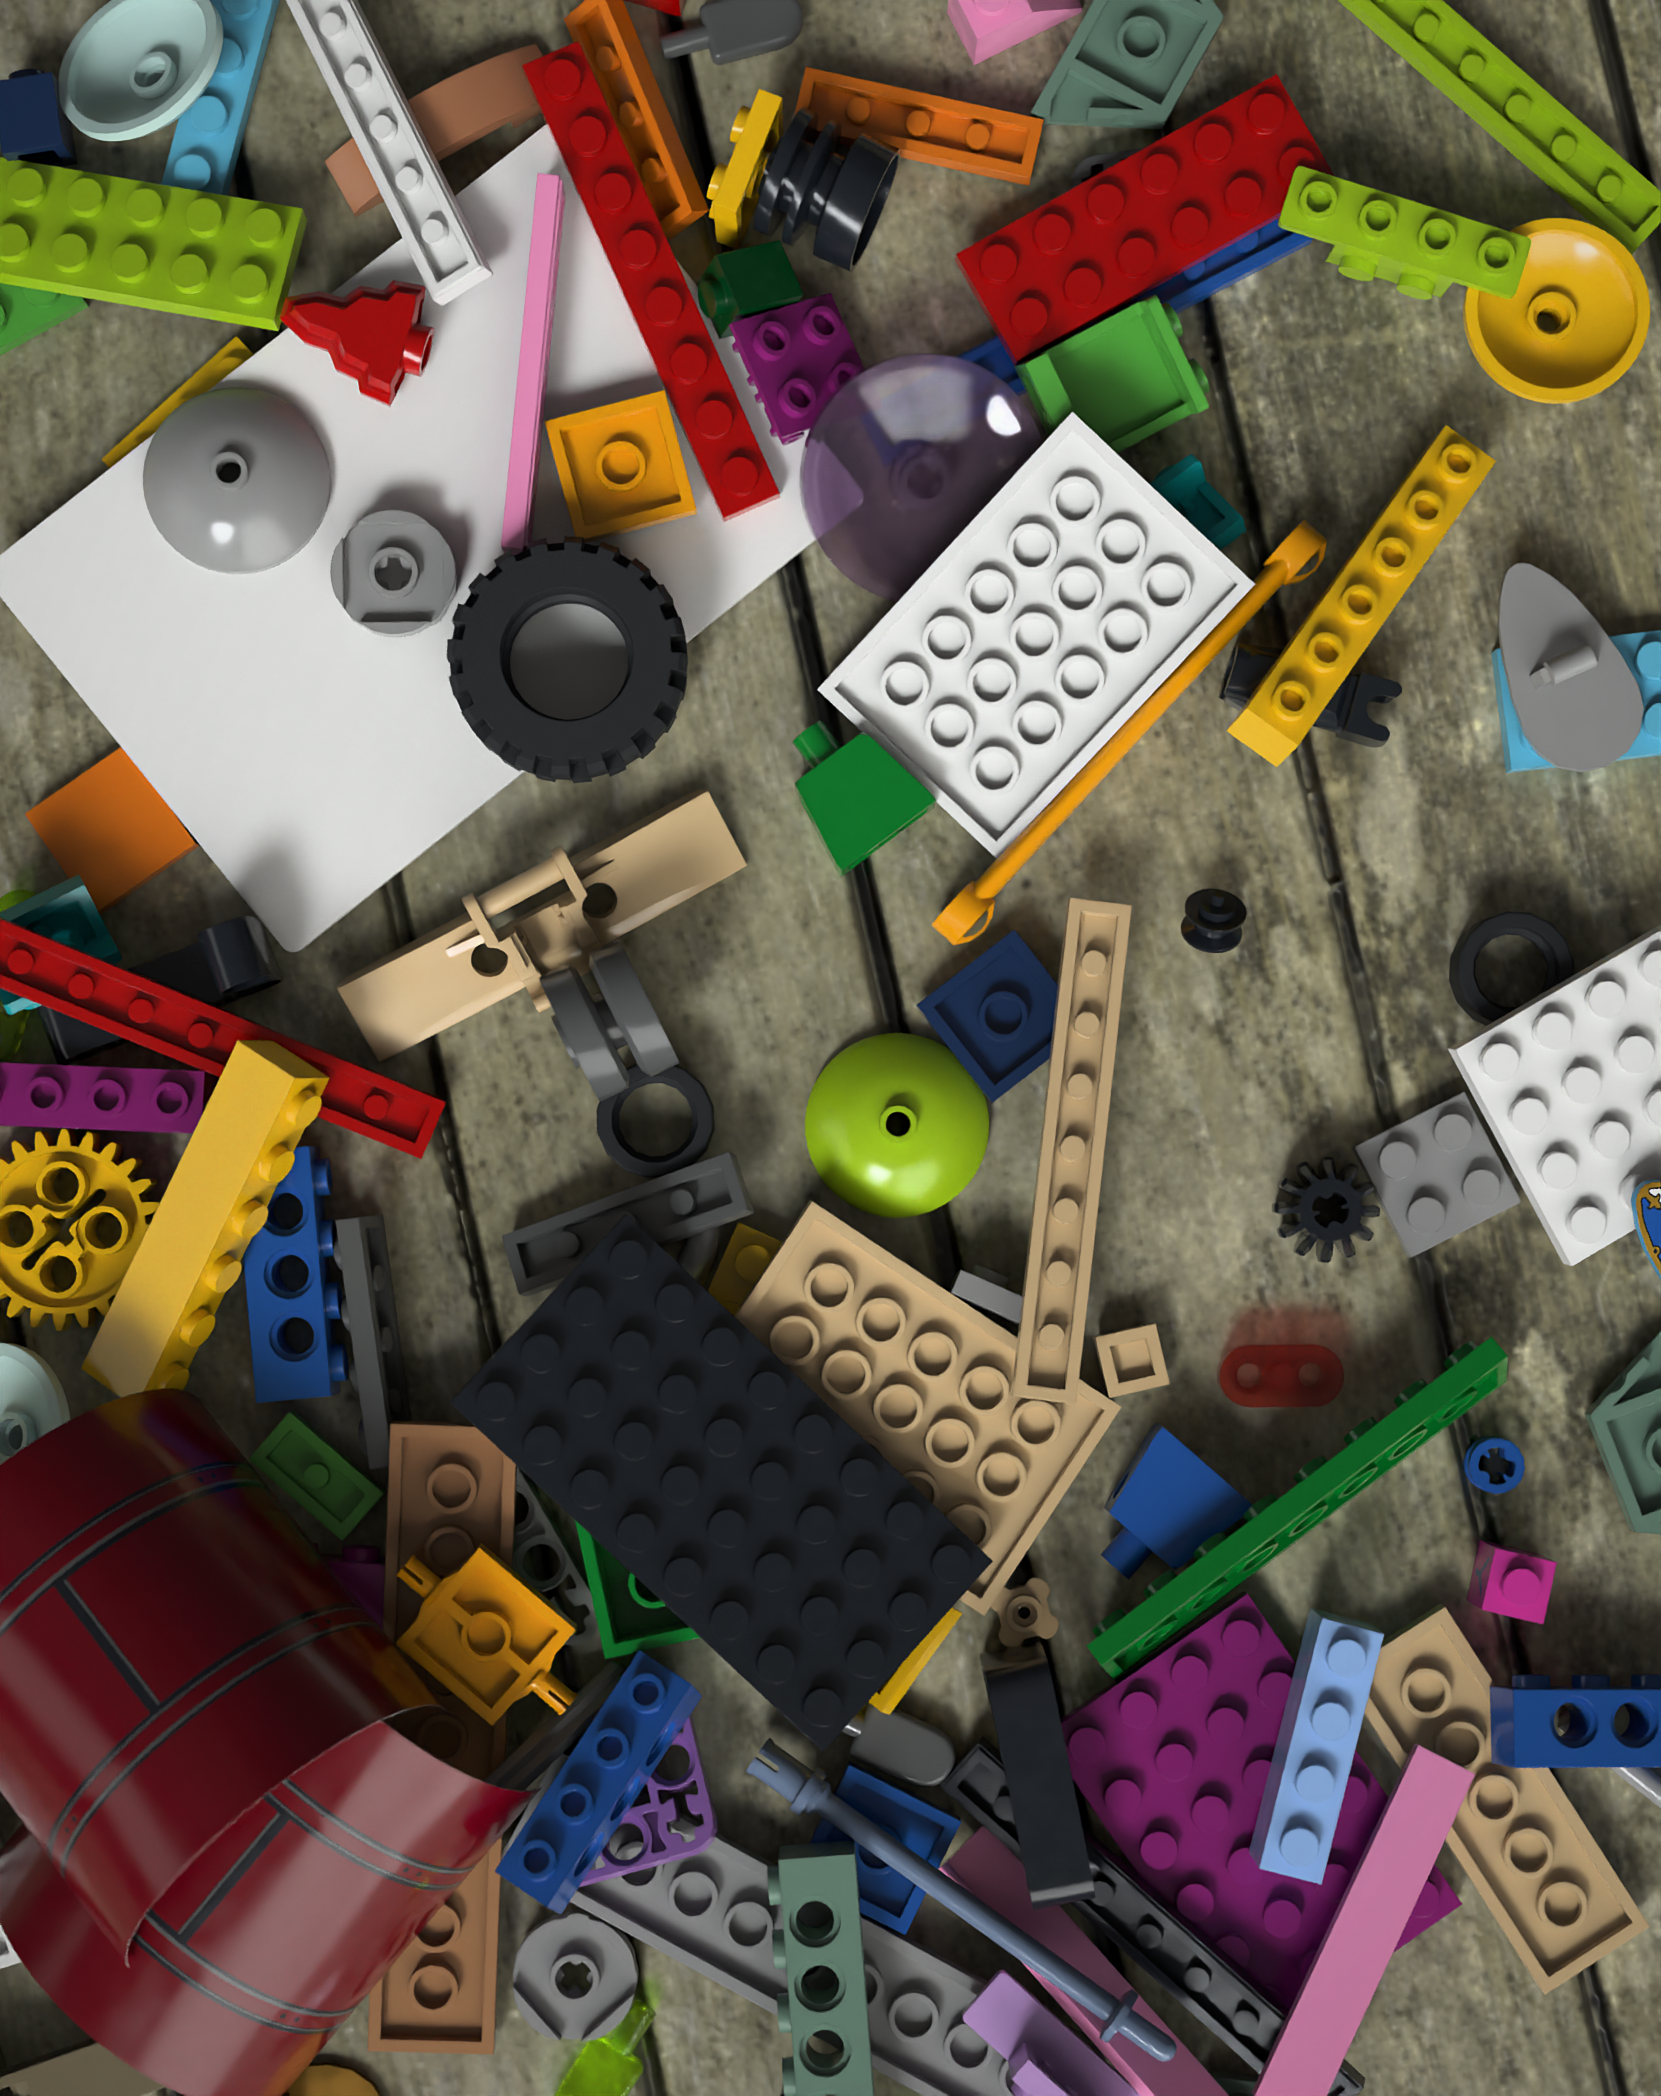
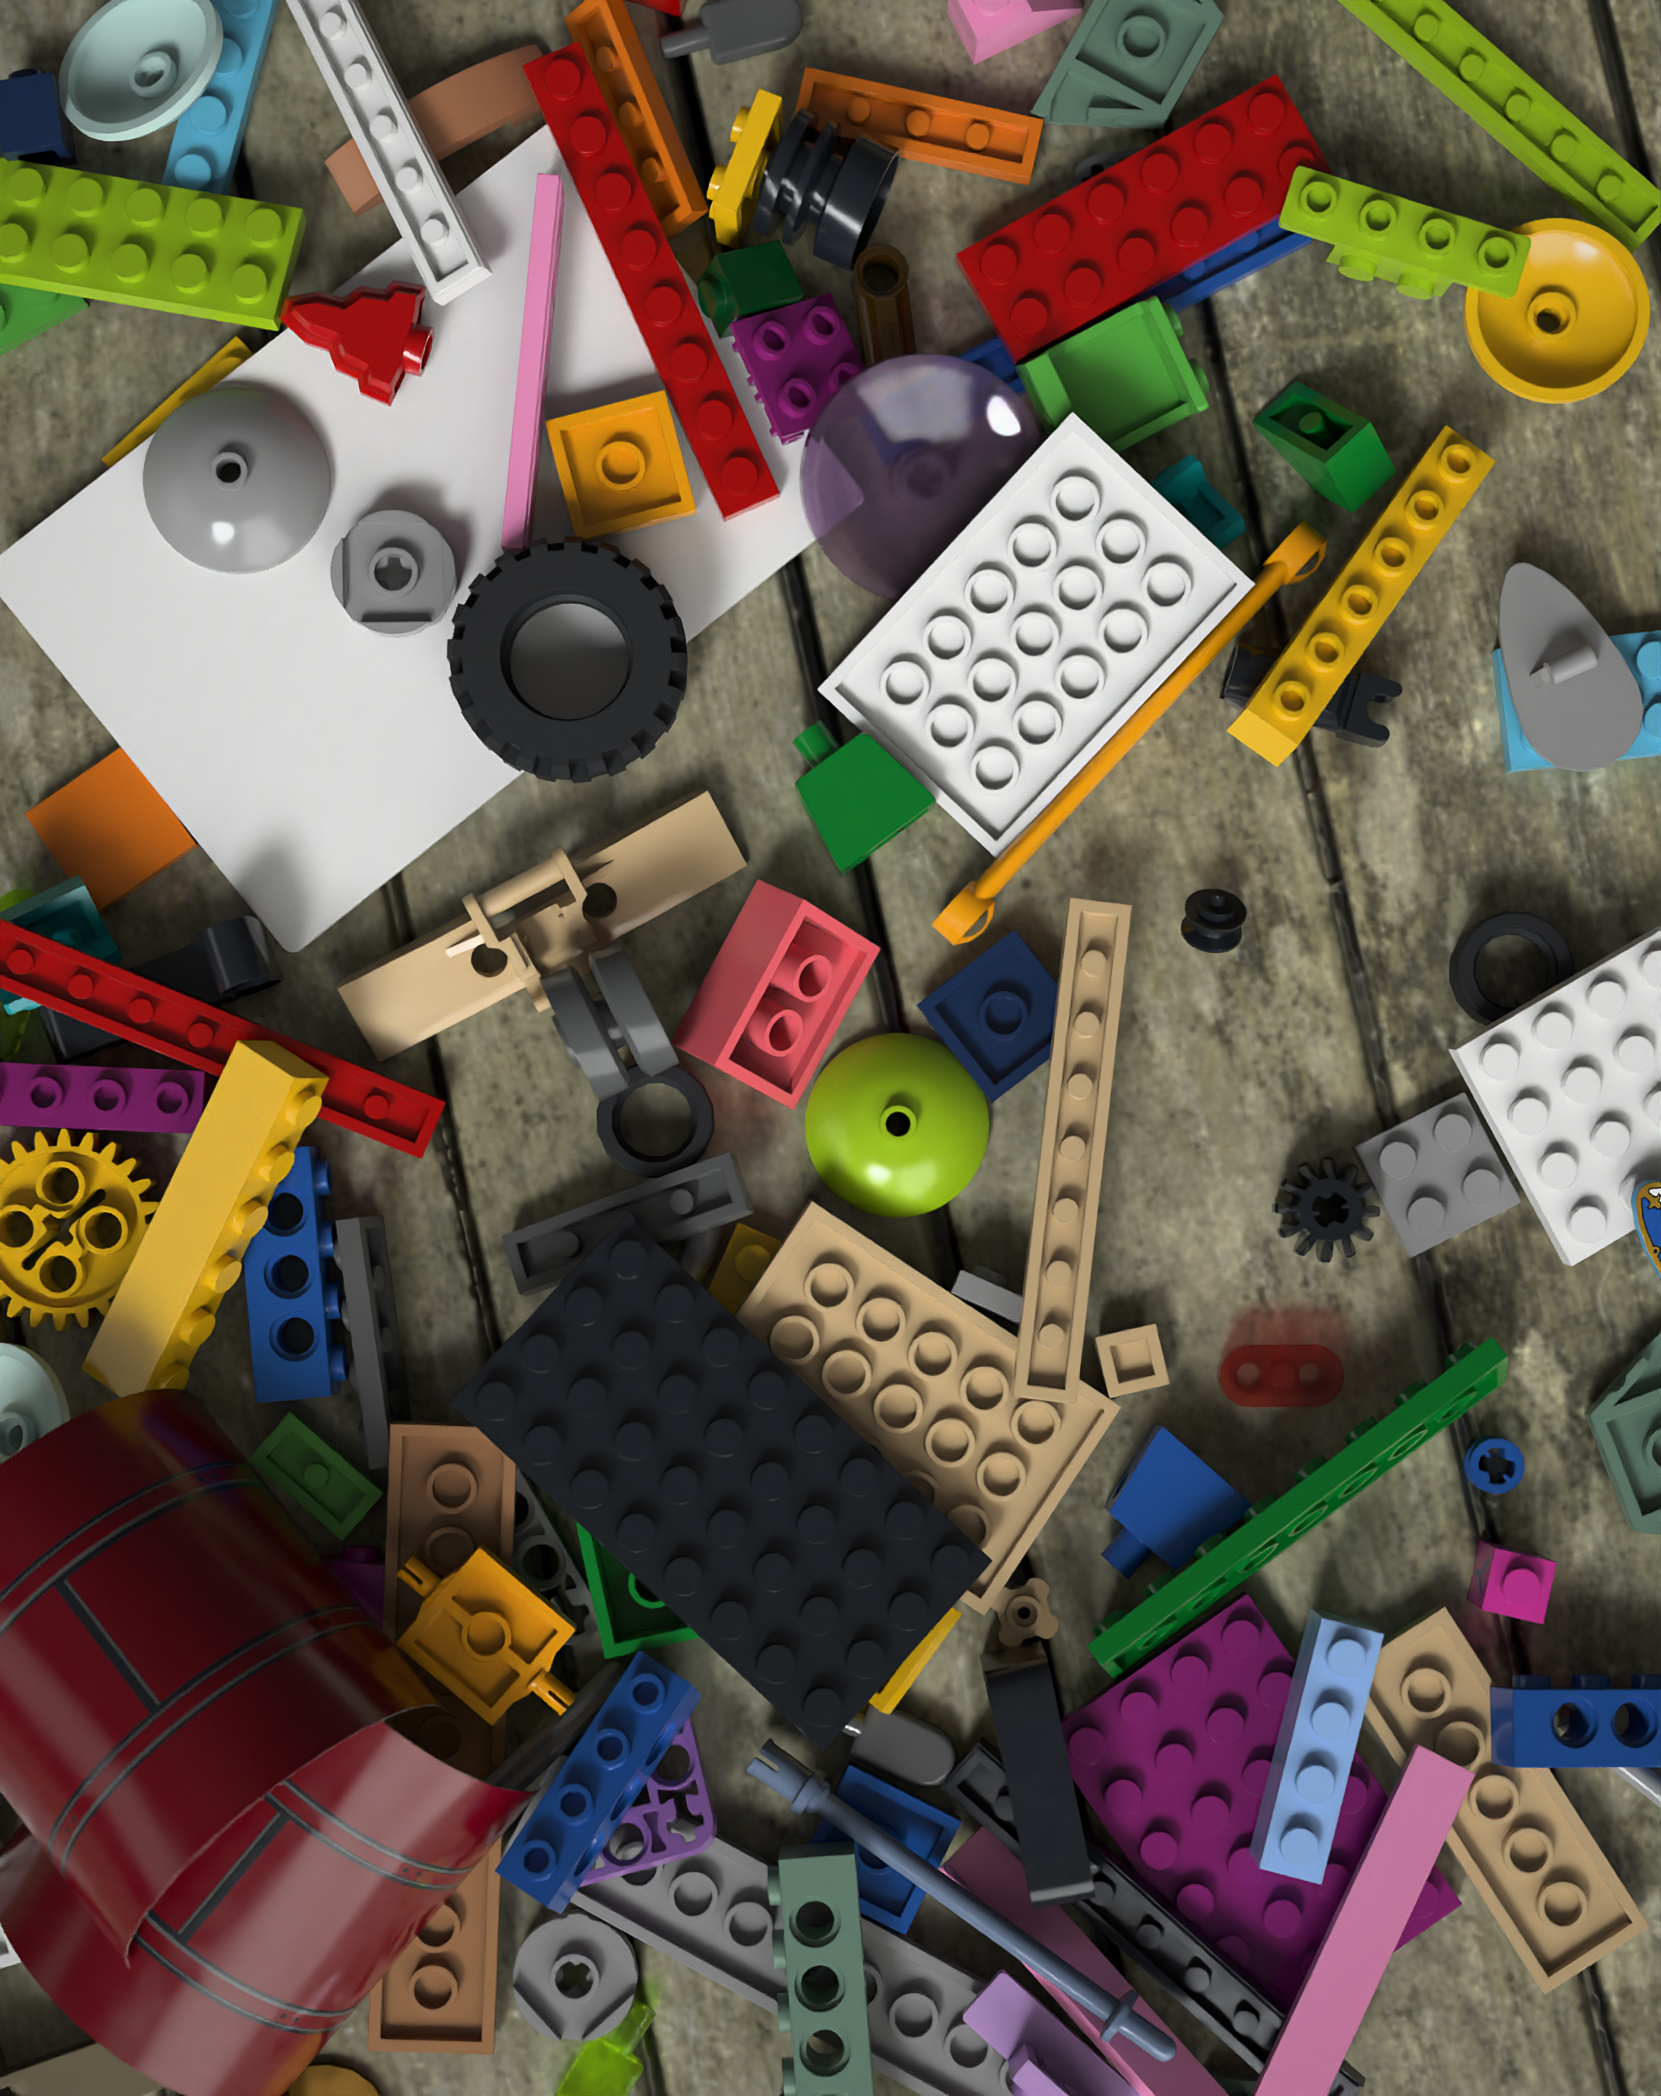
none -> coral slope [670,880,881,1110]
none -> dark brown piece [851,244,919,376]
none -> green slope [1252,381,1397,514]

